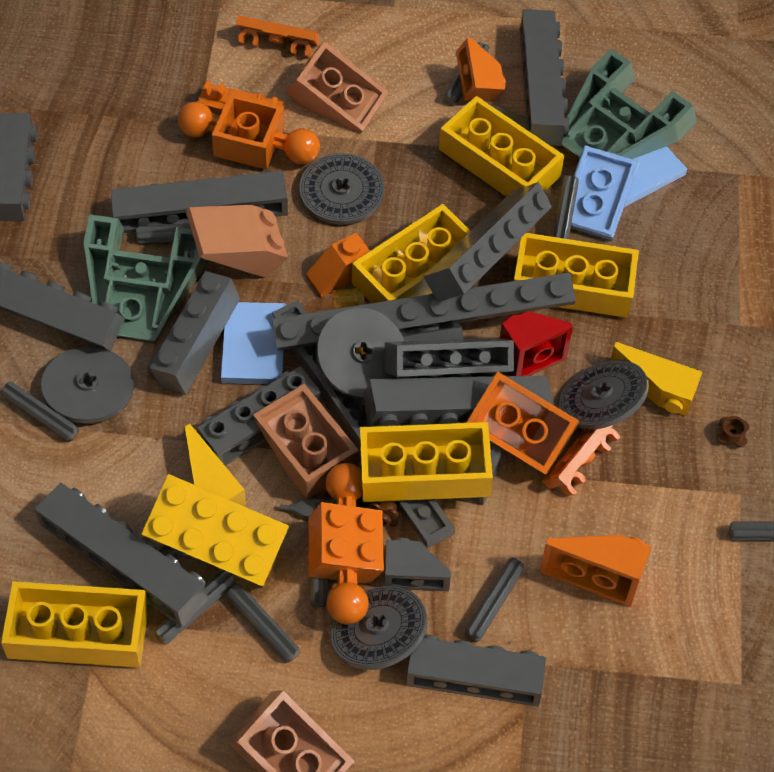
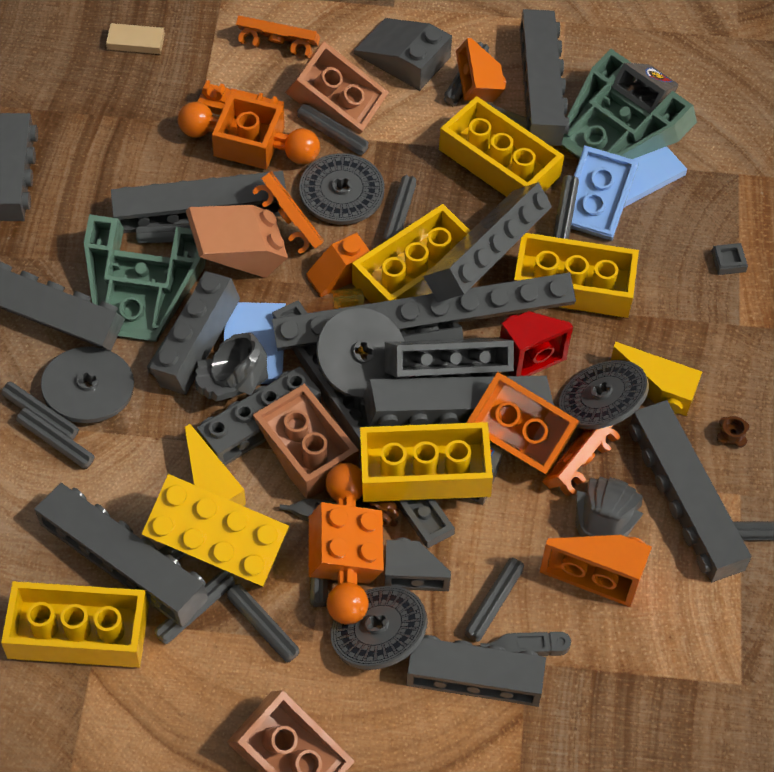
none -> dark grey axle [16,408,95,469]
none -> tan tile [106,23,165,54]
none -> dark grey hair [195,333,268,401]
none -> orange plate [253,171,324,254]
none -> dark grey axle [297,104,369,155]
none -> dark grey slope [354,18,452,91]
none -> dark grey axle [382,175,417,243]
none -> dark grey piece [480,632,571,656]
none -> dark grey hair [575,477,644,537]
none -> dark grey torso [612,63,678,113]
none -> dark grey brick [628,400,752,583]
none -> dark grey tile [711,243,748,275]

